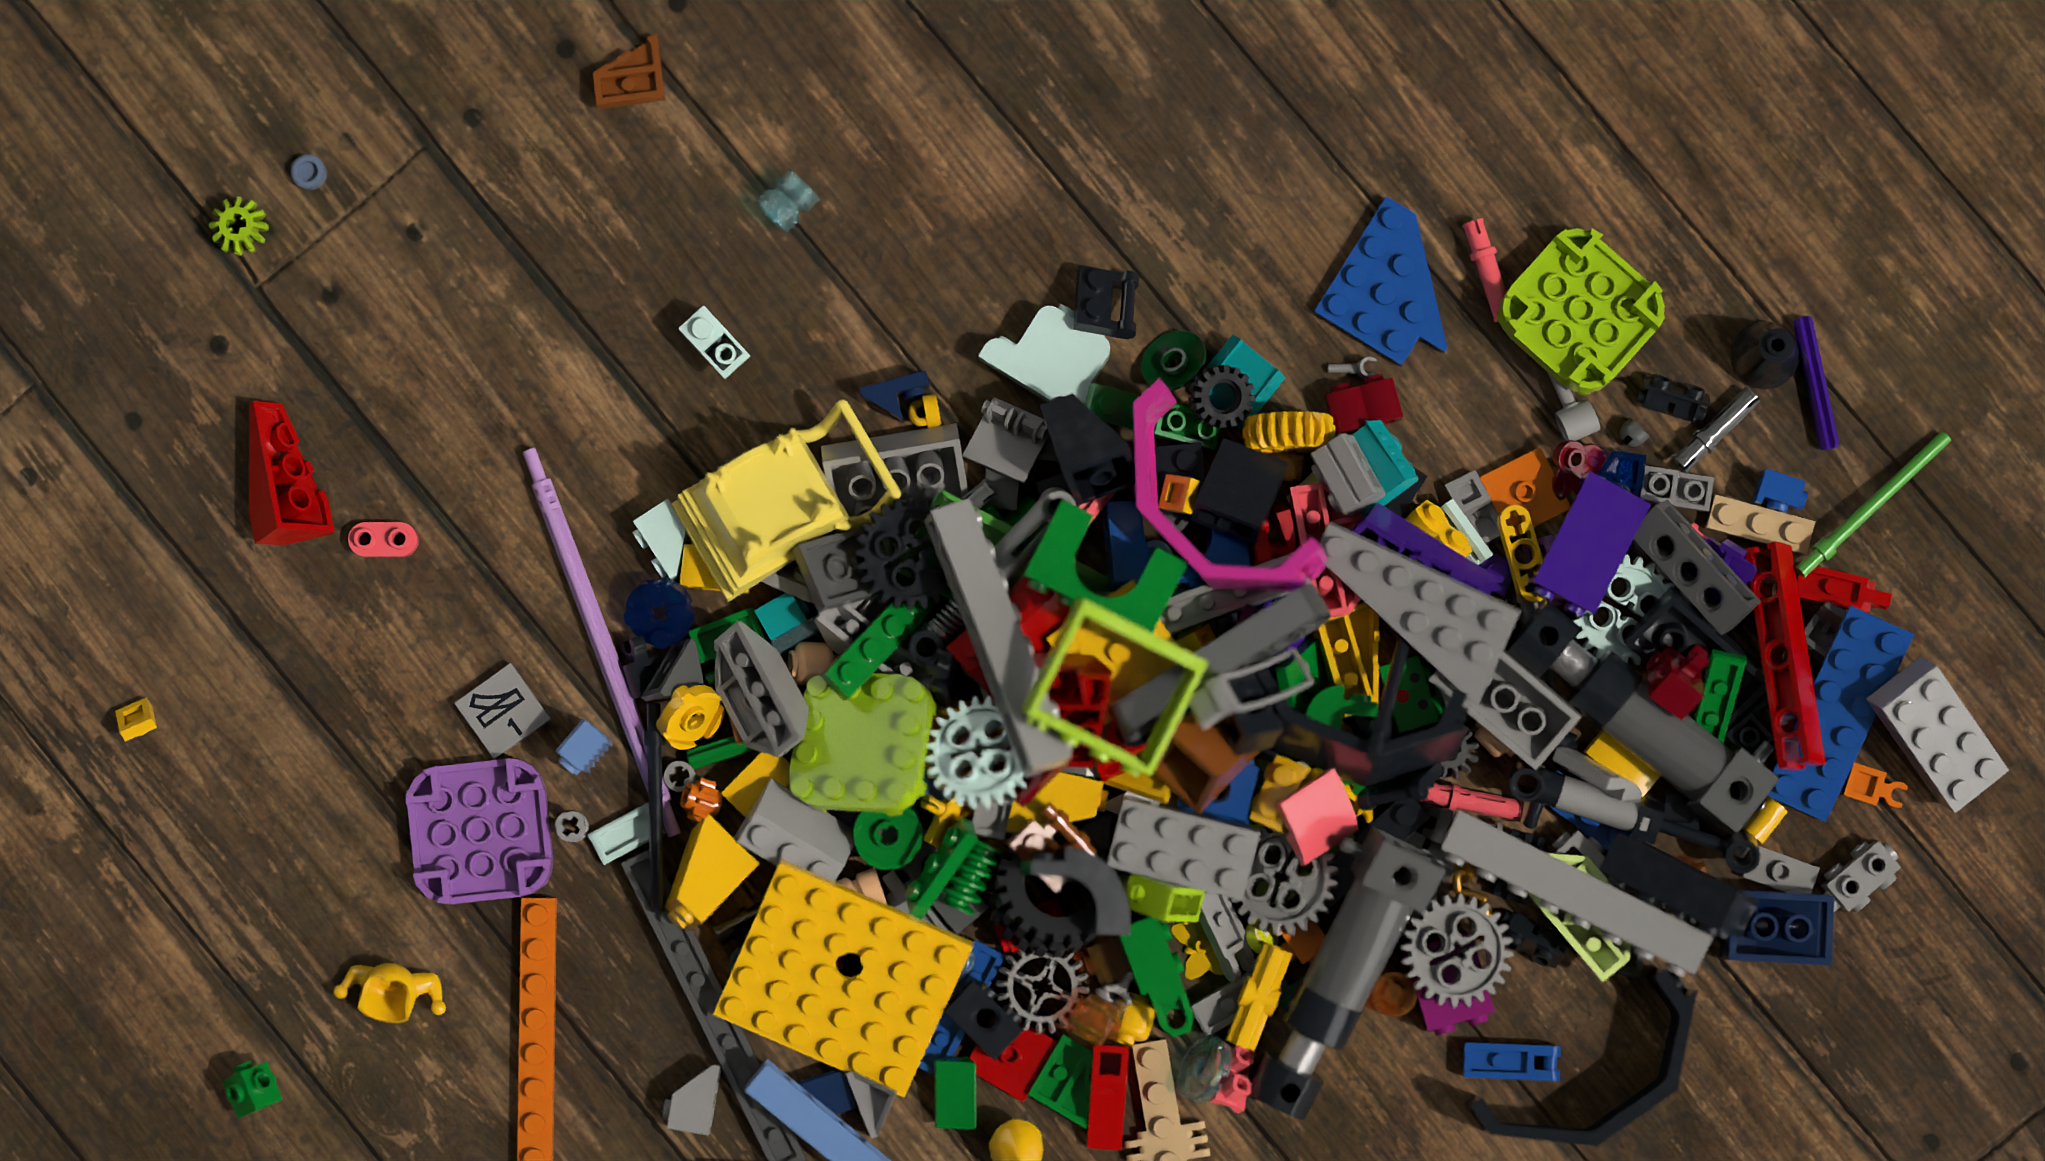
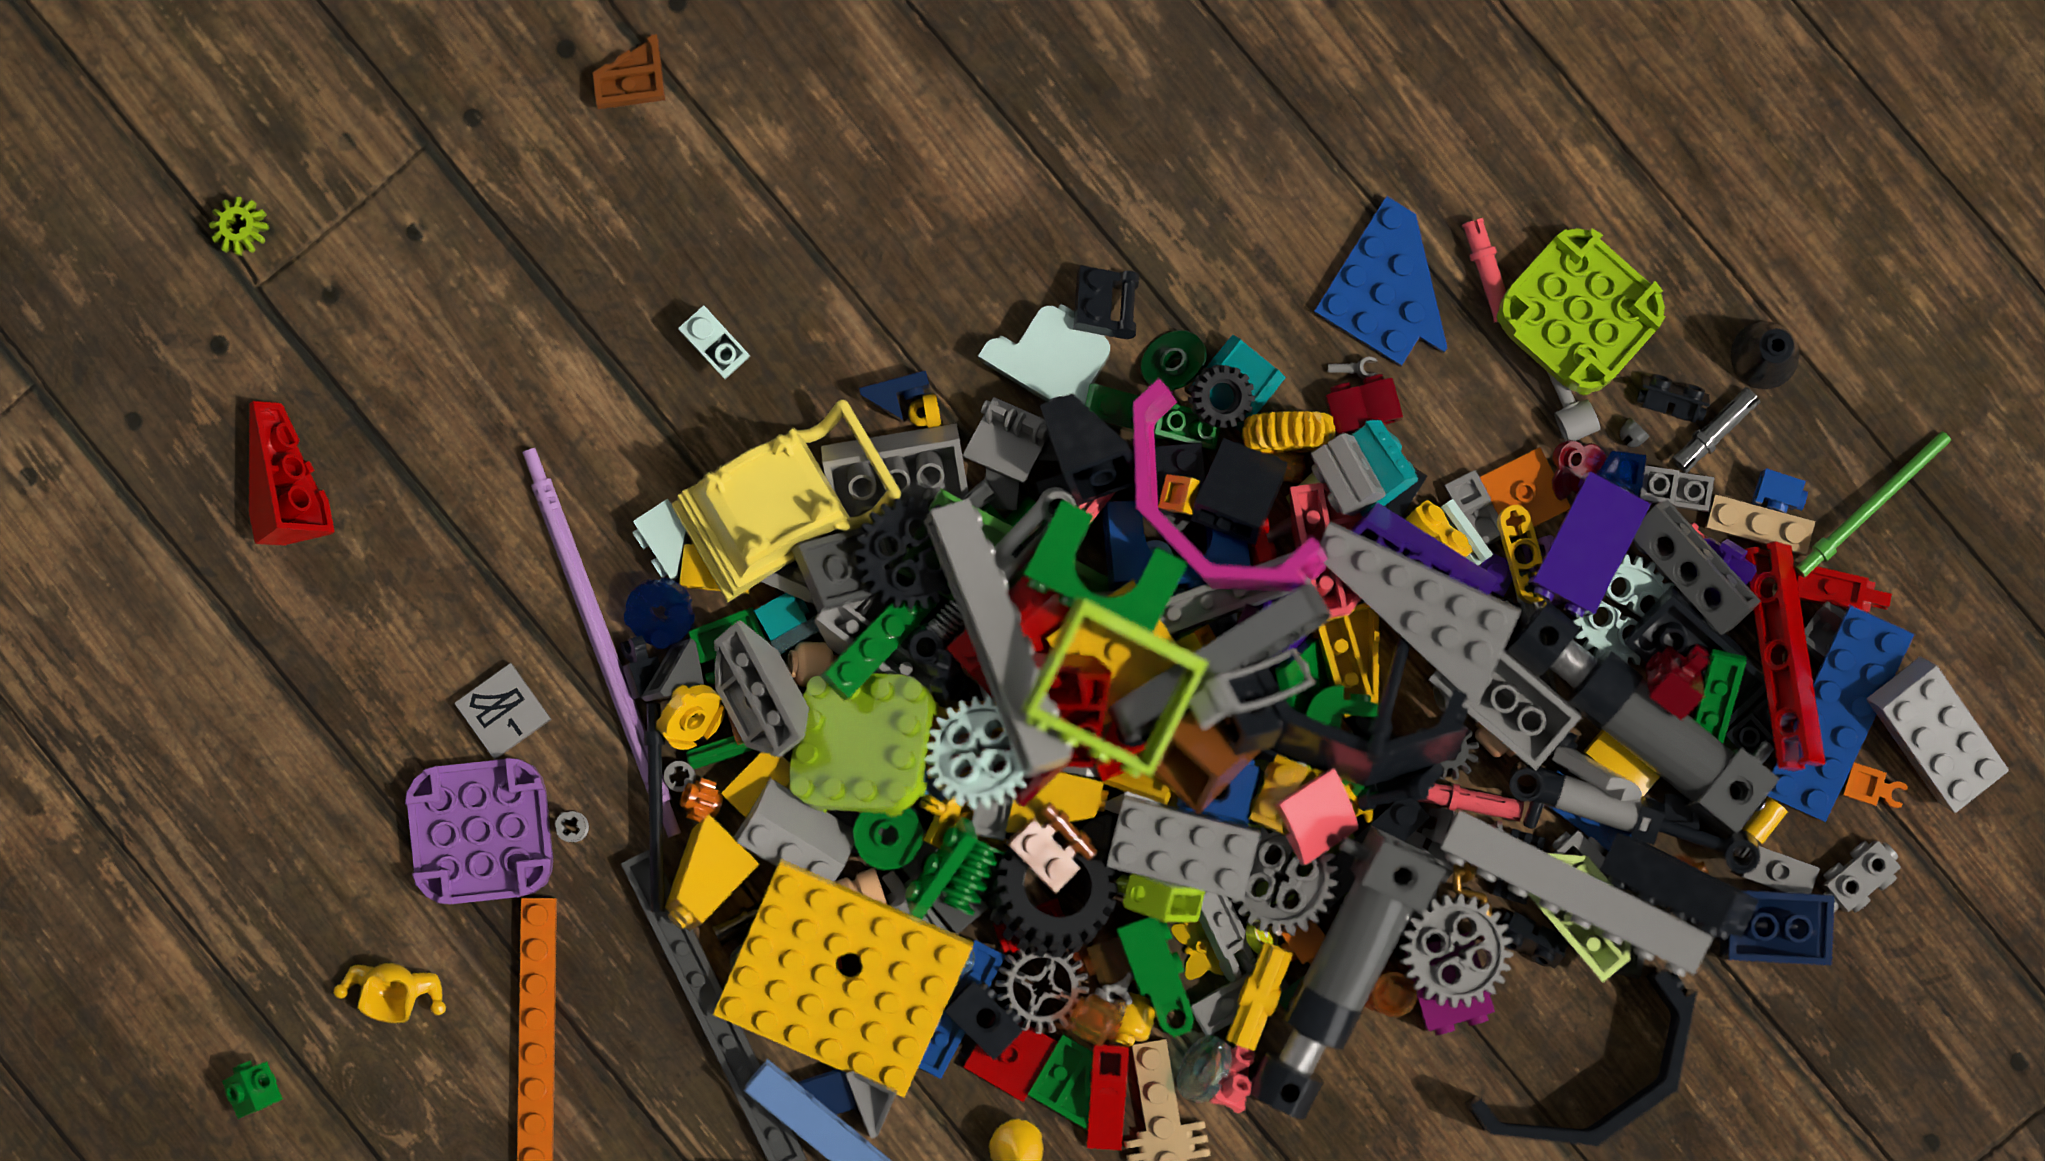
yellow plate [115,697,157,741] -> none
sand blue tile [291,155,327,190] -> none
coral plate [348,522,419,558] -> none
medium blue brick [556,719,613,775] -> none
light aqua tile [588,802,666,865] -> none
light grey slope [662,1064,722,1135] -> none
clear light blue wheel [755,168,820,234] -> none
green slope [934,1056,976,1130] -> none
black arch [1020,847,1130,935] -> none
red slope [1270,503,1296,558] -> none
green brick [1379,655,1442,735] -> none
blue plate [1463,1042,1561,1081] -> none
dark purple axle [1793,316,1839,450] -> none

